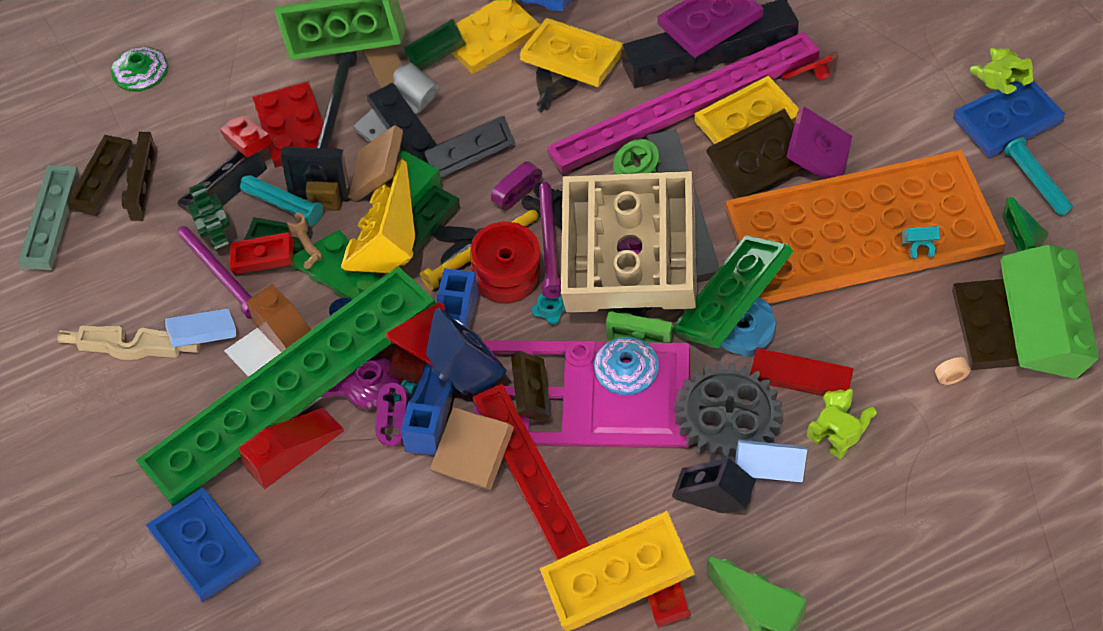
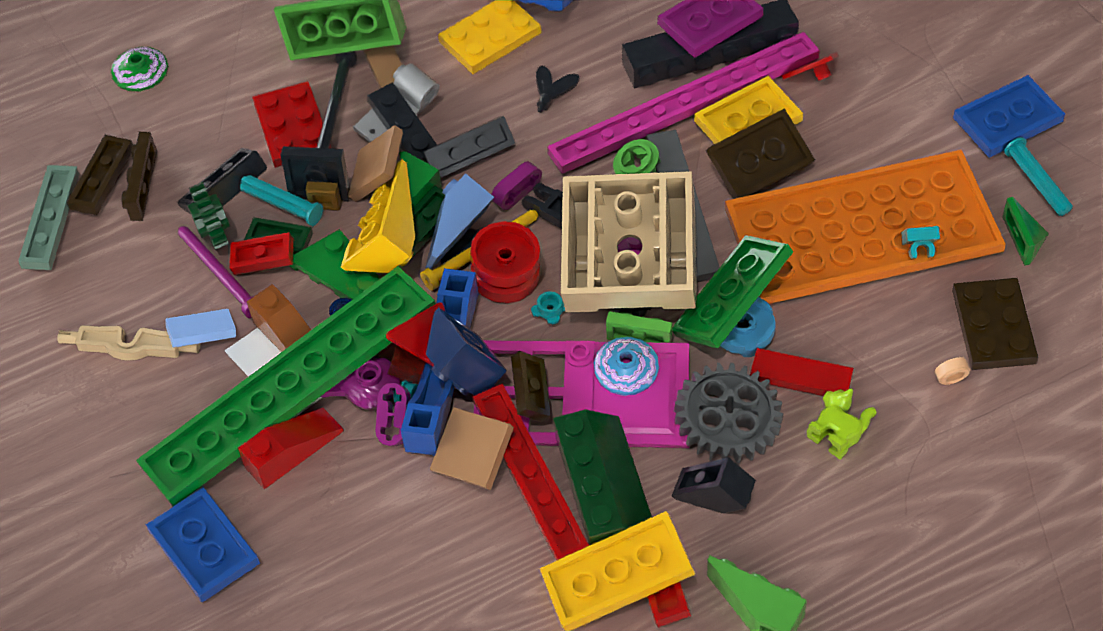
red plate [220,115,273,158] -> none
medium nougat piece [287,212,322,269] -> none
dark green tile [403,18,466,71] -> none
yellow plate [520,18,624,87] -> none
magenta bar [539,182,561,298] -> none
light blue tile [735,440,807,482] -> none
magenta plate [787,107,852,179] -> none
lime animal [970,48,1033,94] -> none
bright green slope [1000,244,1099,379] -> none
none -> medium blue slope [426,173,494,270]
none -> dark green slope [553,409,652,546]

